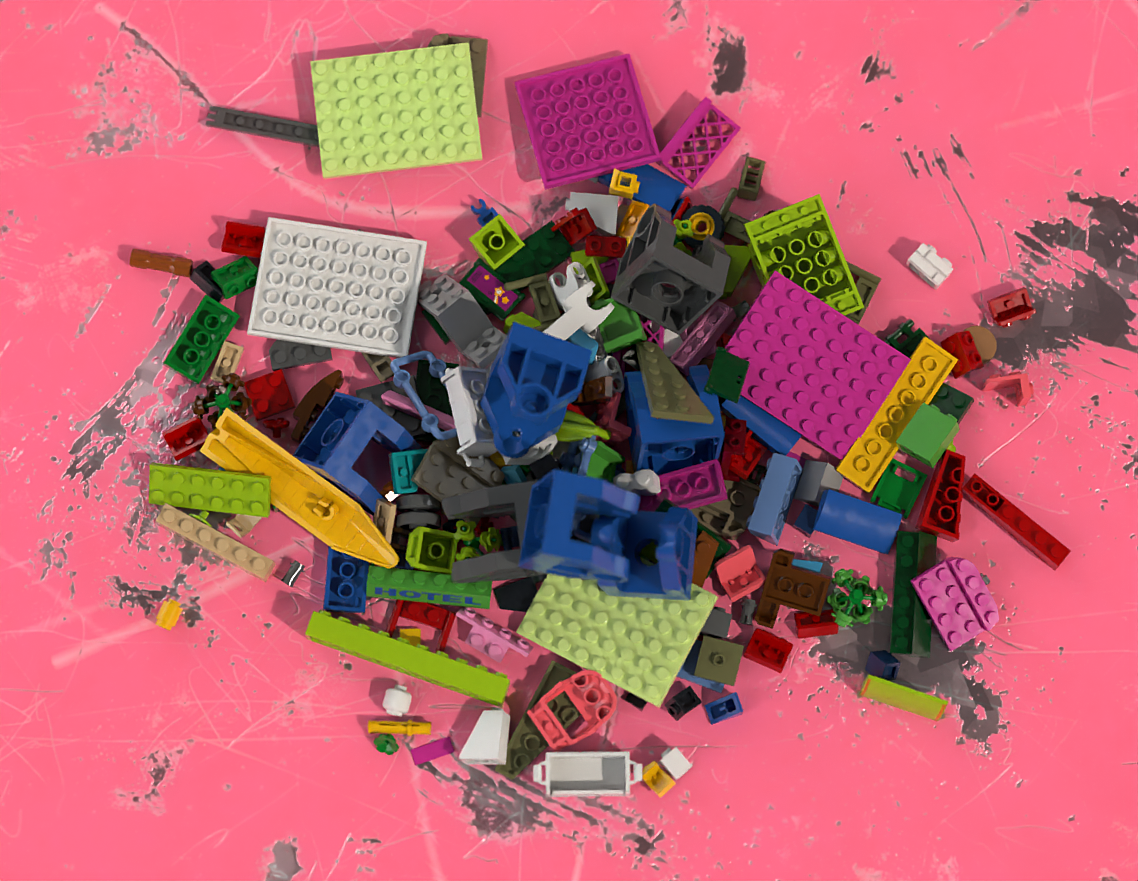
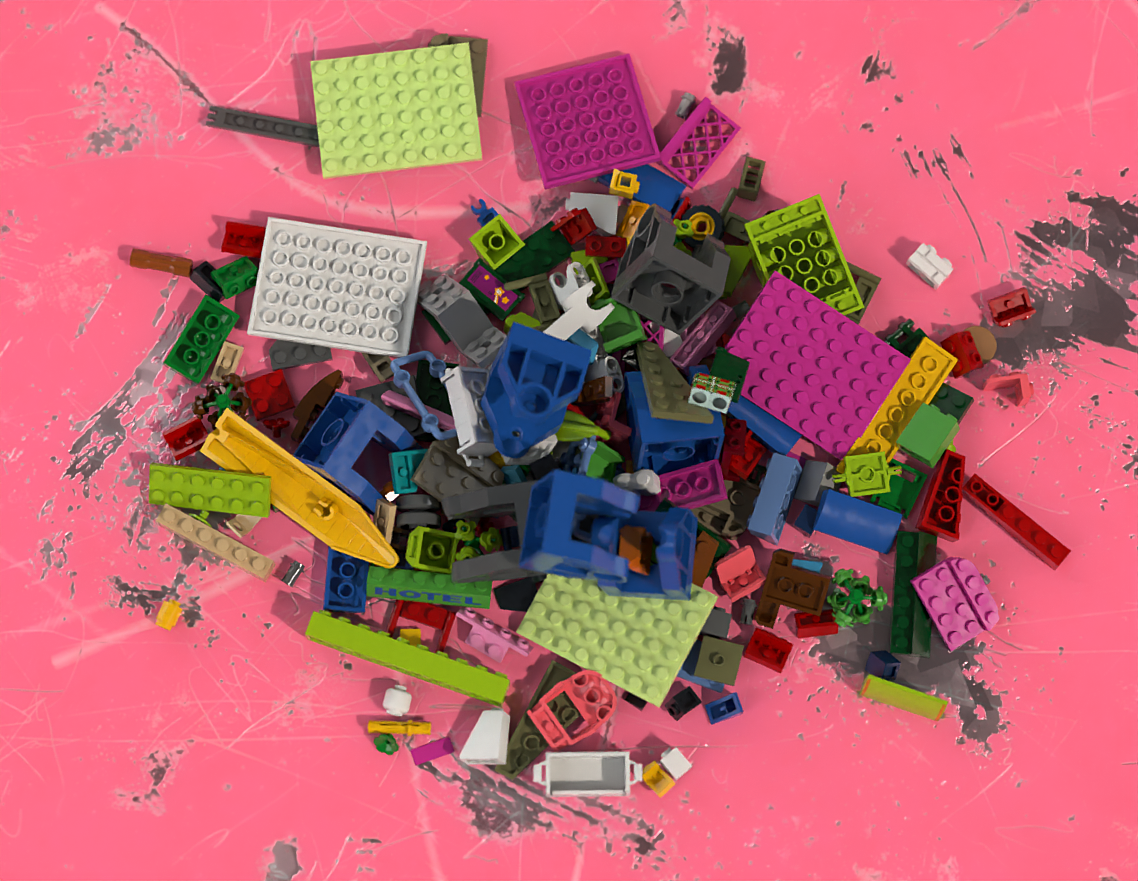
none -> orange slope [619,525,653,576]
none -> light grey pin [675,92,696,119]
none -> piece [688,373,737,414]
none -> lime plate [832,451,902,497]

